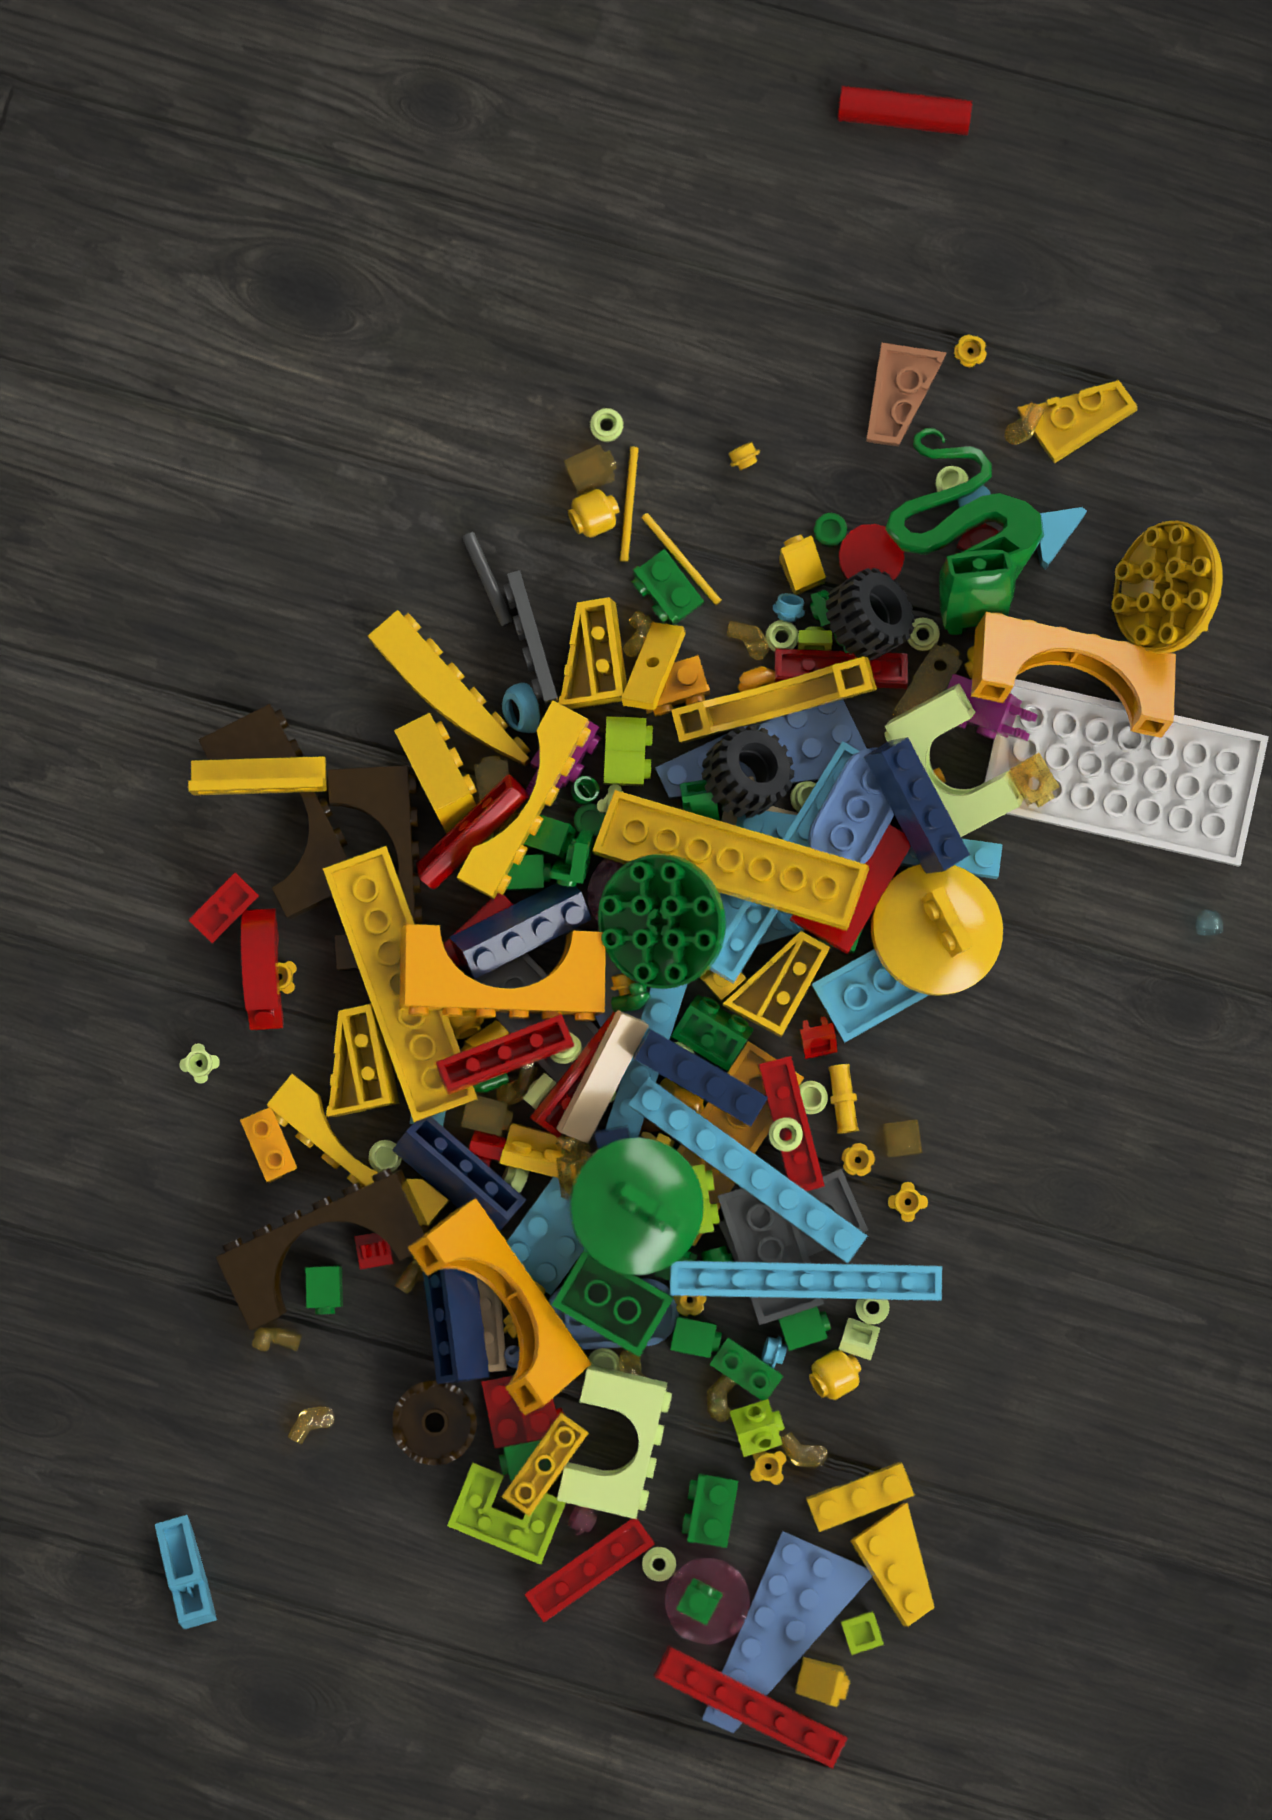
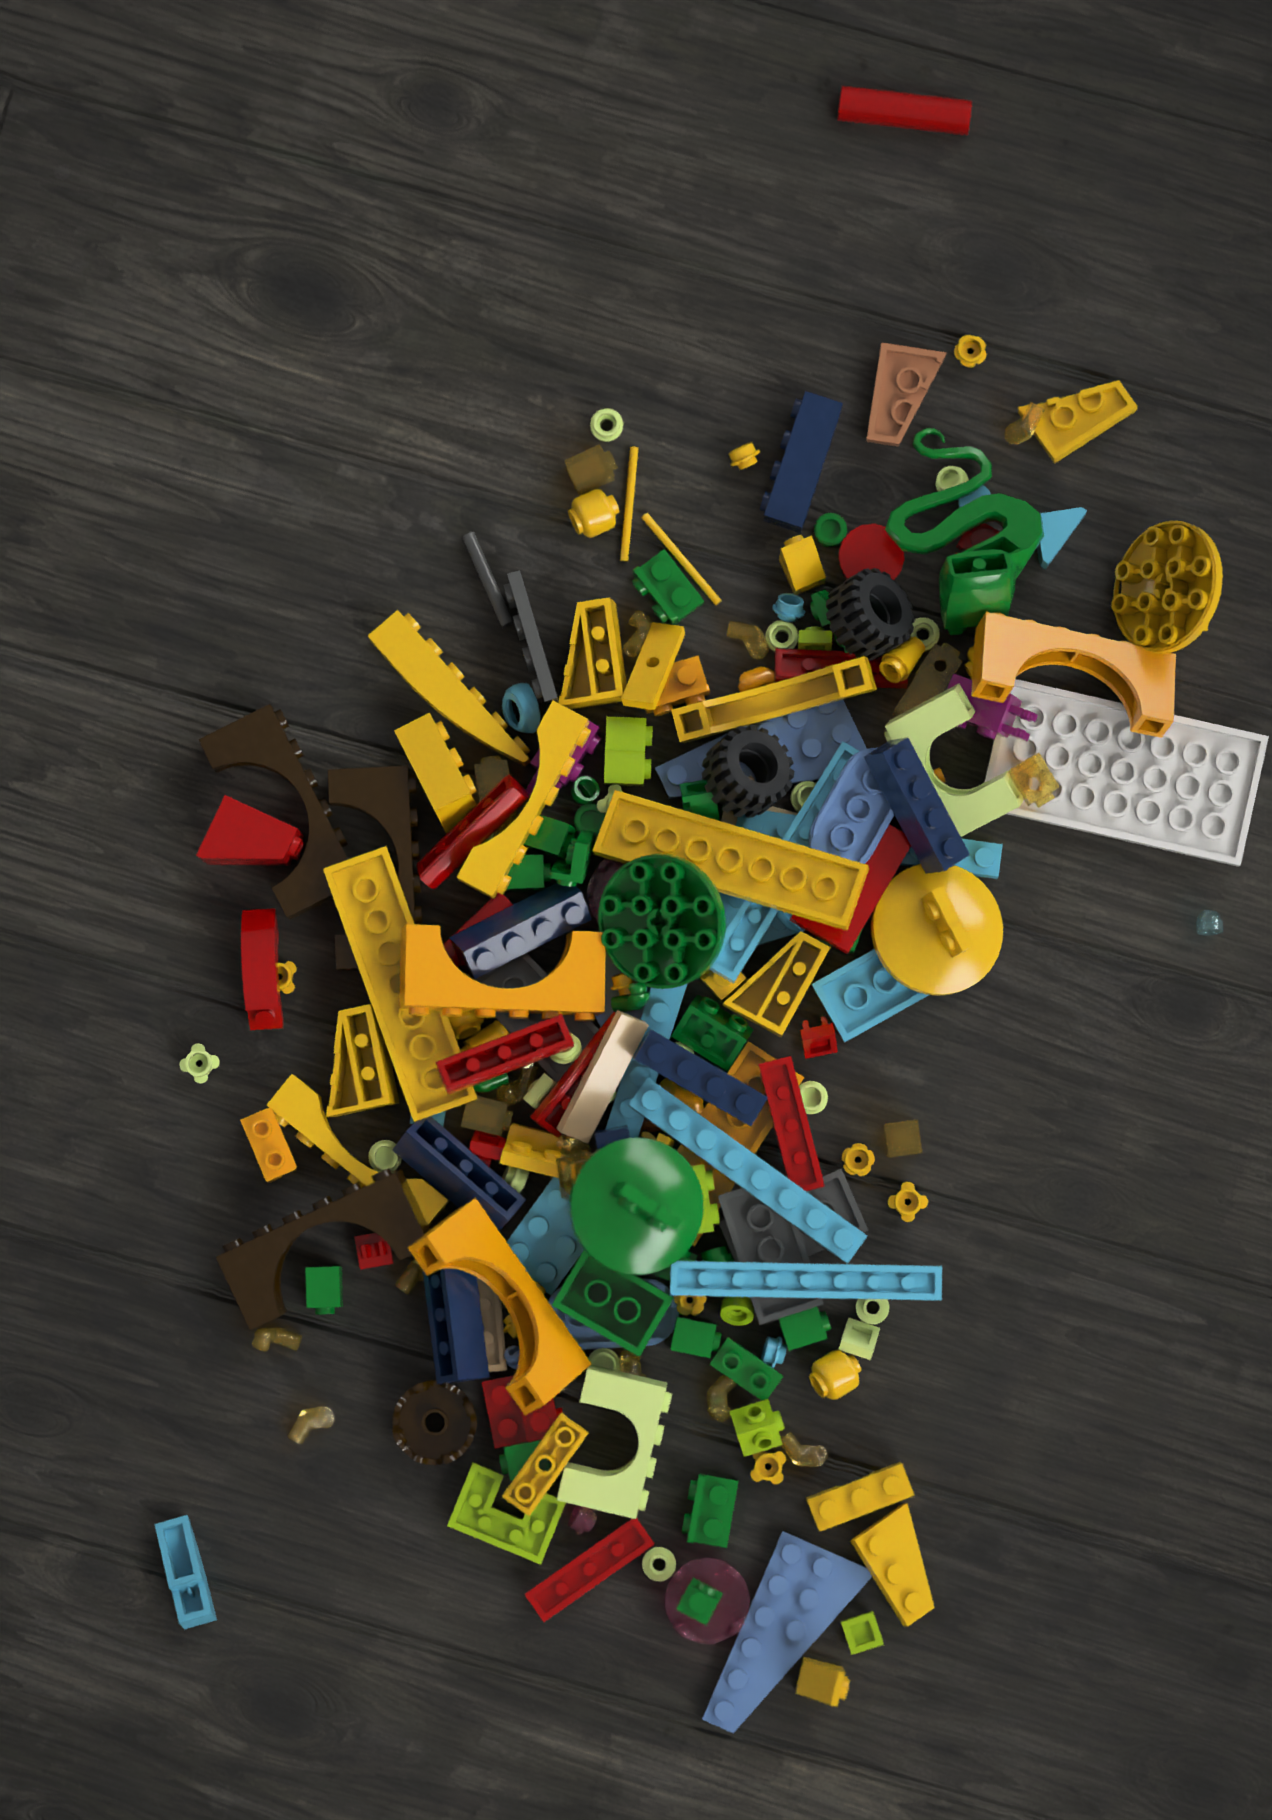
yellow fence [188,757,327,795] -> none
red hinge [188,872,259,943] -> none
red tile [653,1646,848,1769] -> none
yellowish green plate [769,1118,803,1151] -> none
yellow pin [828,1064,859,1134] -> none
none -> red slope [196,795,306,866]
none -> lime tile [720,1296,754,1326]
none -> dark blue brick [759,391,843,533]
none -> yellow cone [879,637,925,683]

